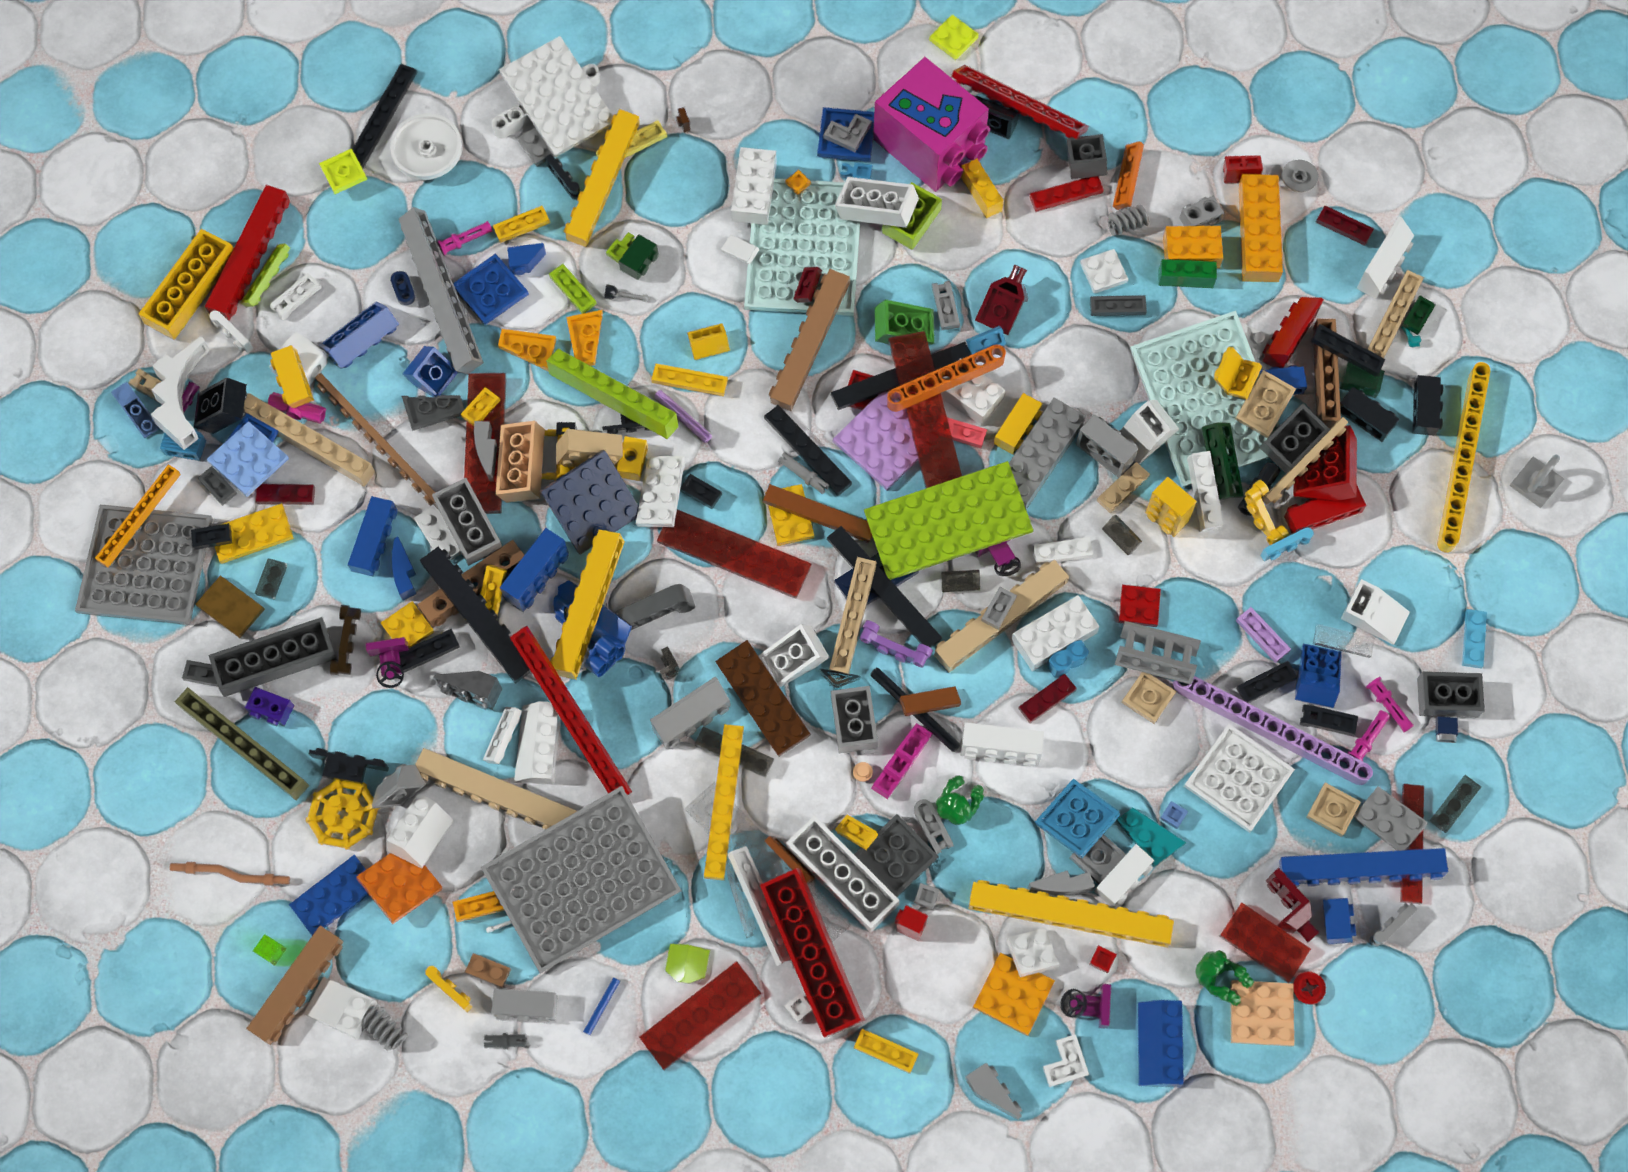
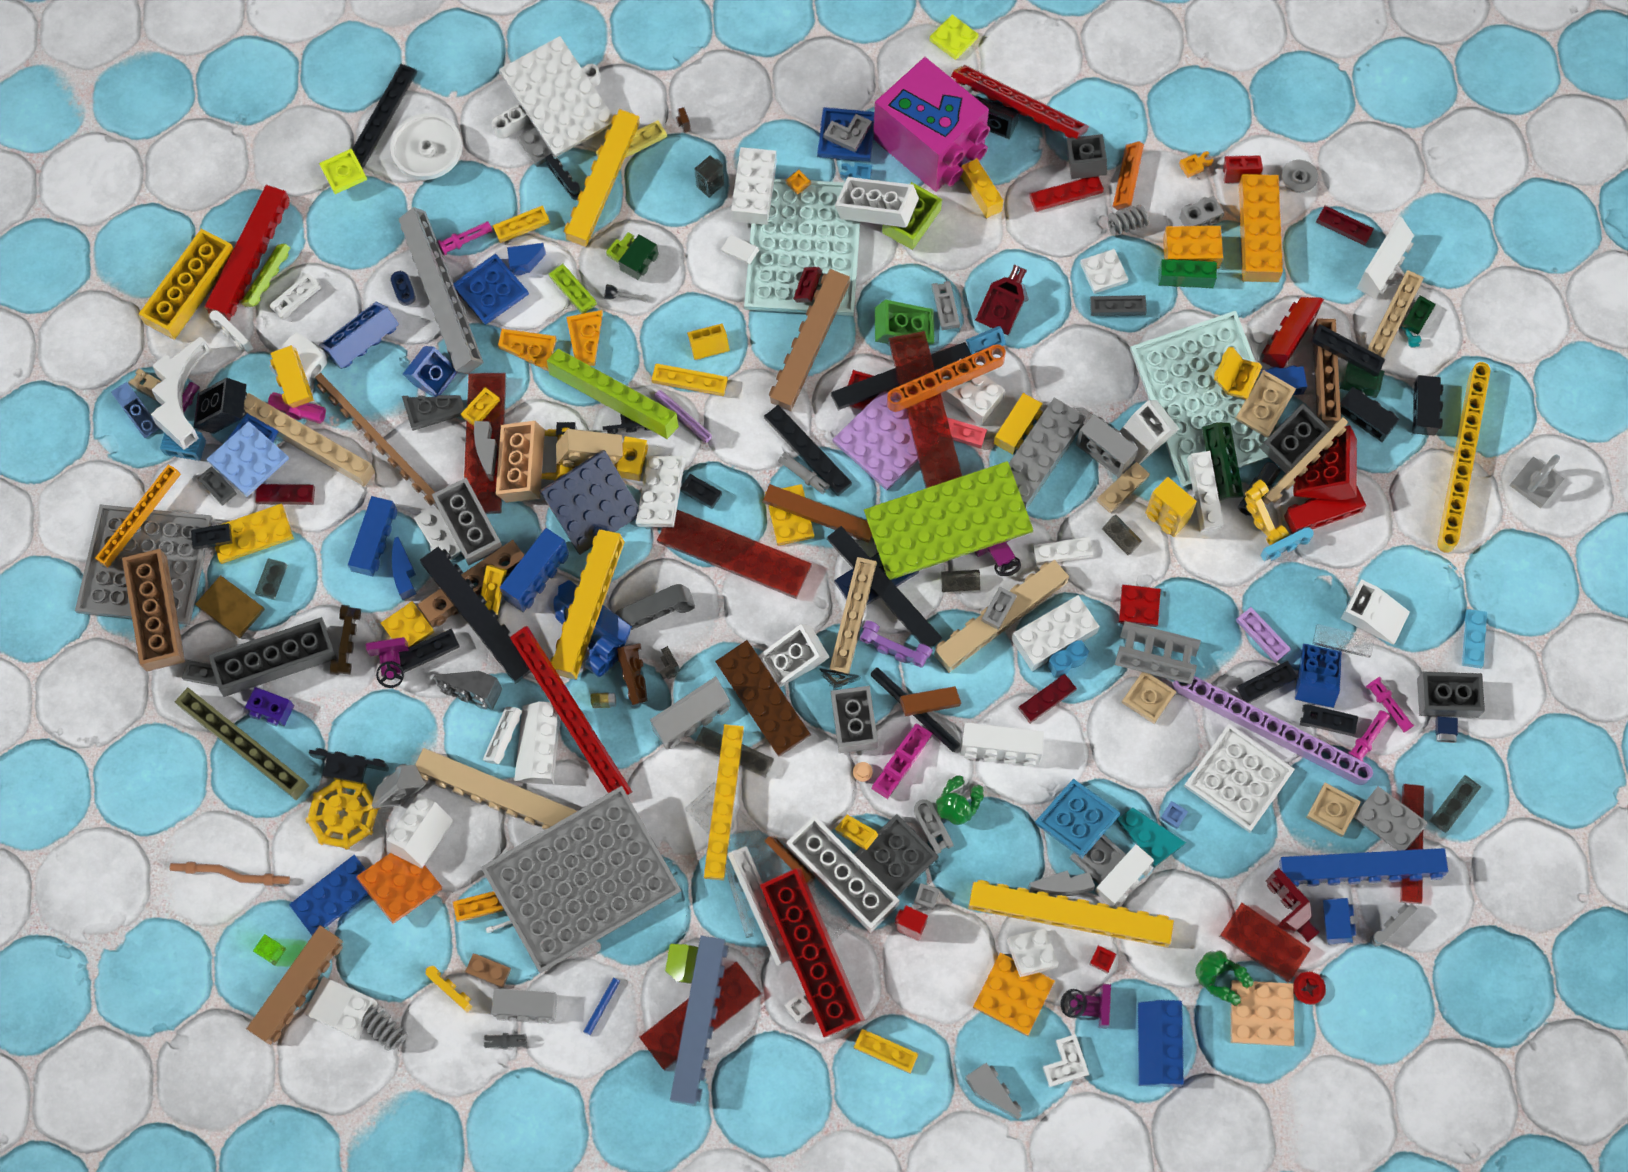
none -> medium nougat brick [122,549,185,672]
none -> clear yellow piece [591,693,616,708]
none -> reddish brown wing [617,643,648,705]
none -> sand blue brick [670,935,729,1107]
none -> clear smoke brick [694,155,724,198]
none -> light orange plate [1179,151,1214,178]

